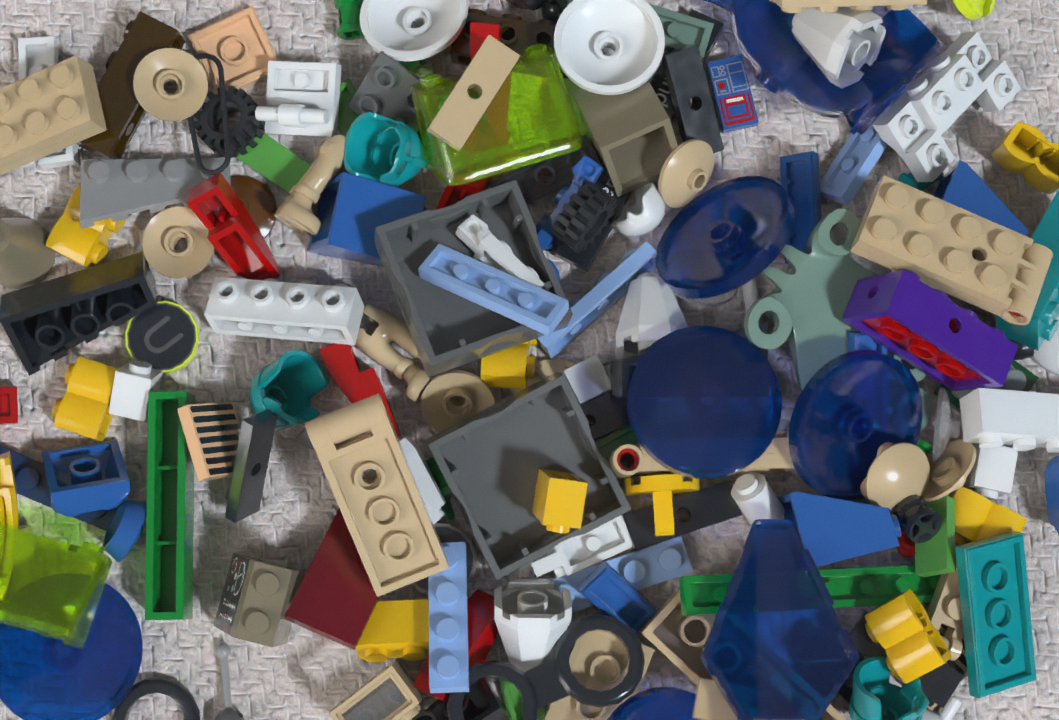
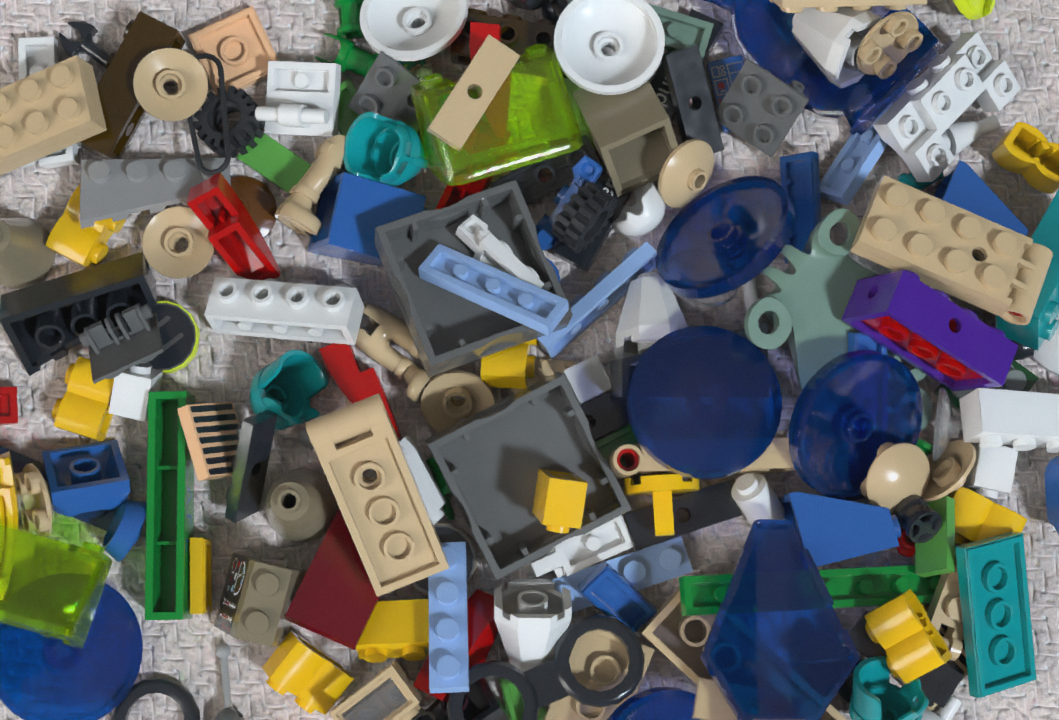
none -> tan dish [14,463,54,538]
none -> black bar [59,22,110,68]
none -> dark grey hinge [78,303,164,384]
none -> yellow tile [190,537,212,614]
none -> yellow brick [262,631,354,715]
none -> dark tan cone [265,468,339,542]
none -> green piece [315,33,379,78]
none -> dark grey hinge [715,59,809,158]
none -> tan dish [857,11,923,79]
none -> white cone [941,115,1000,156]

